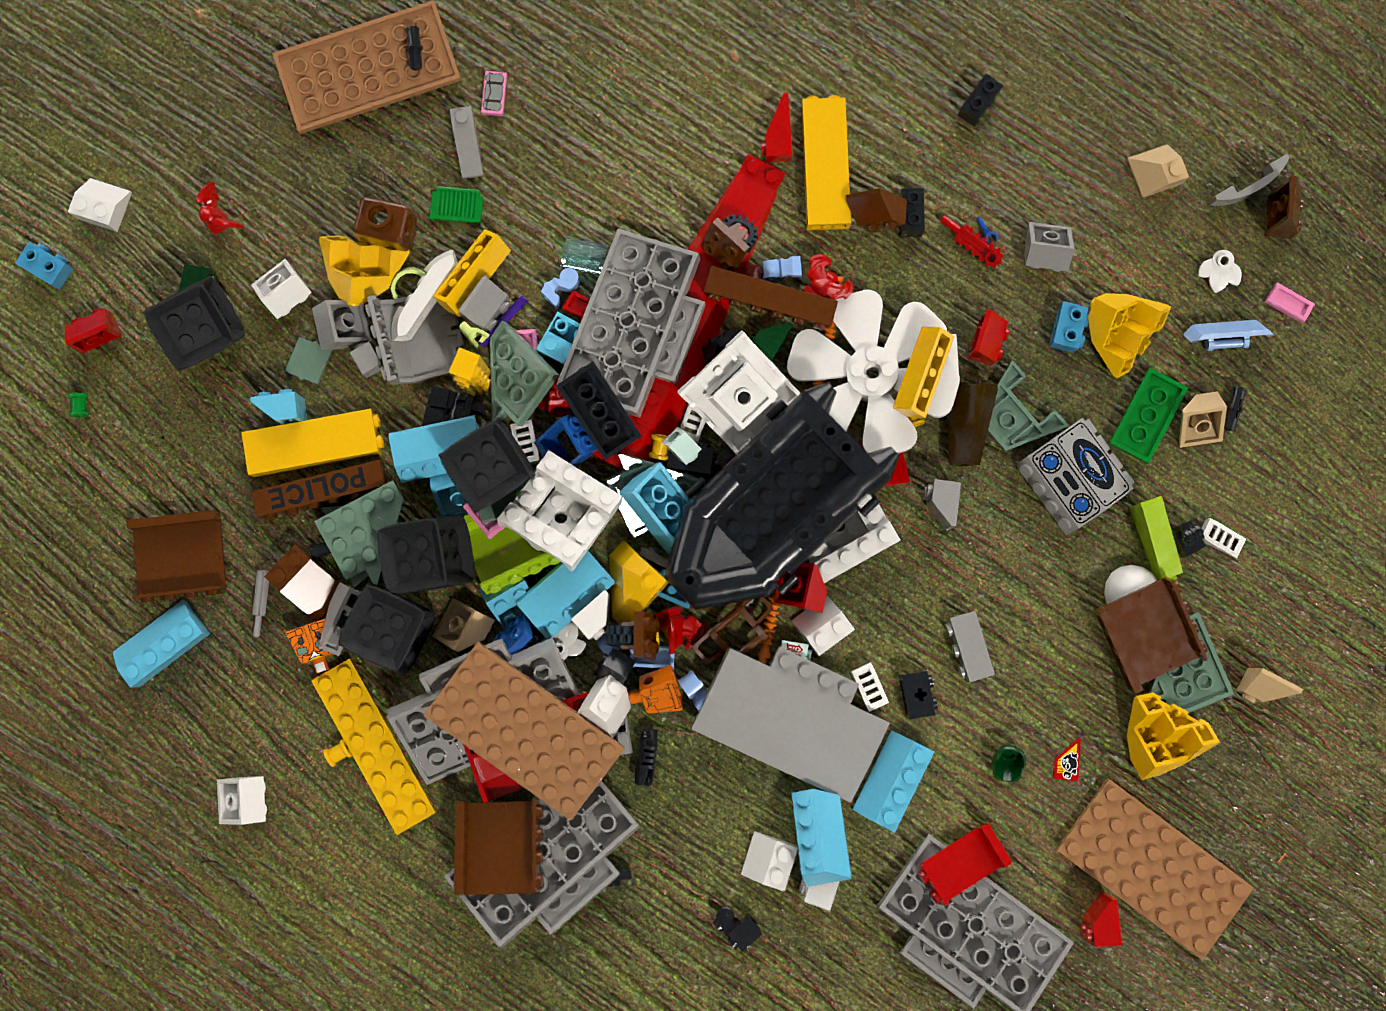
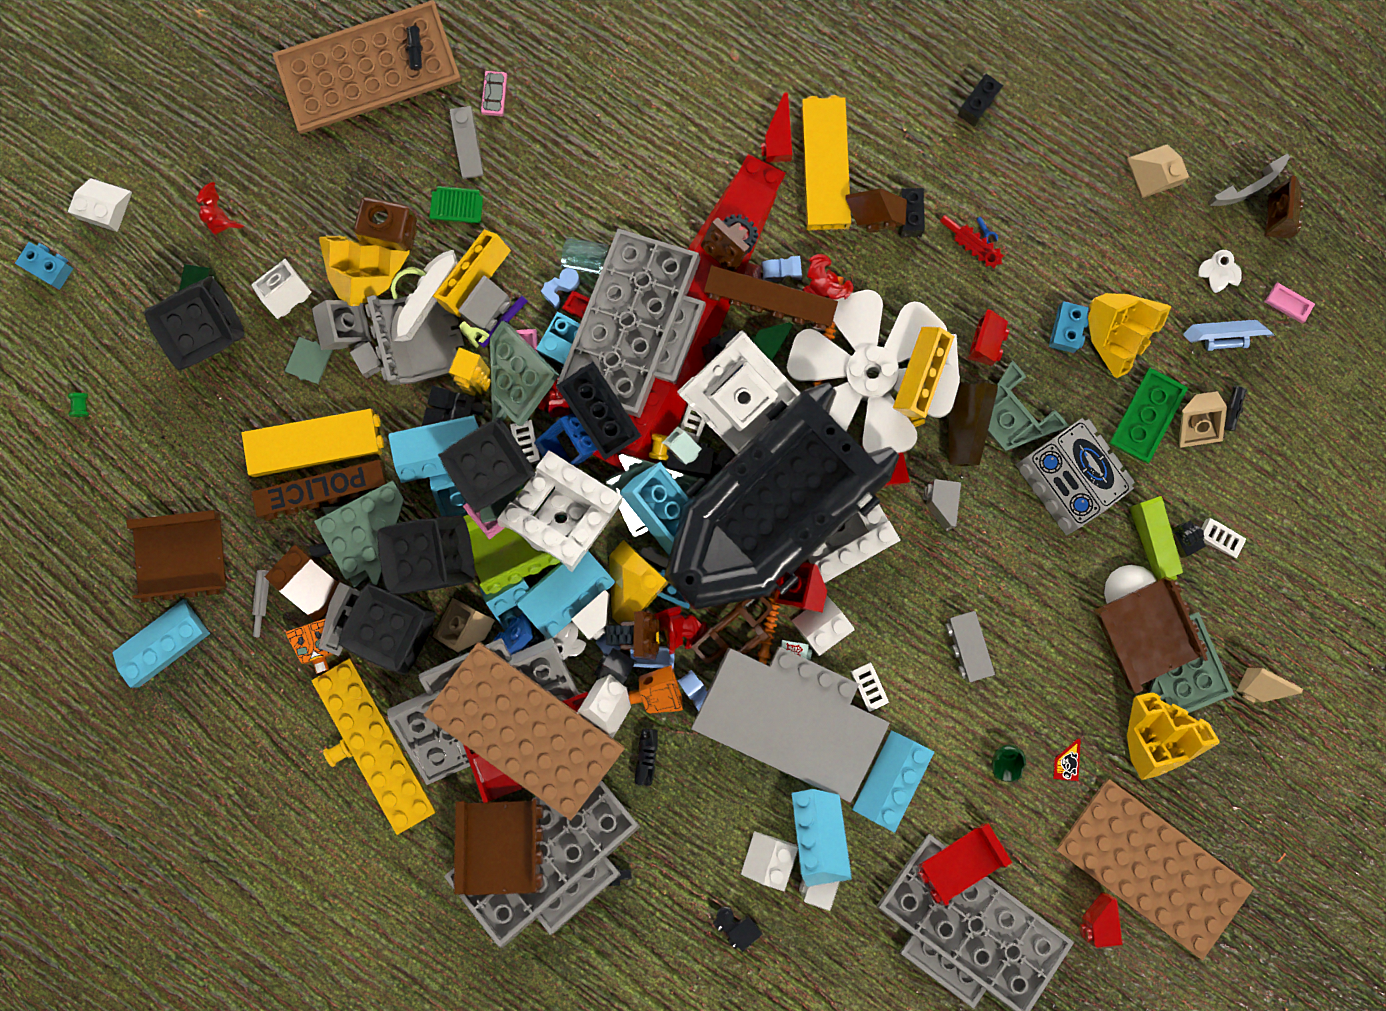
red slope [65,308,122,354] -> none
white slope [217,776,267,825] -> none
medium azure slope [250,389,307,425] -> none
light grey bar [615,715,633,755] -> none
black brick [898,671,938,720] -> none
light grey slope [1024,222,1075,272] -> none

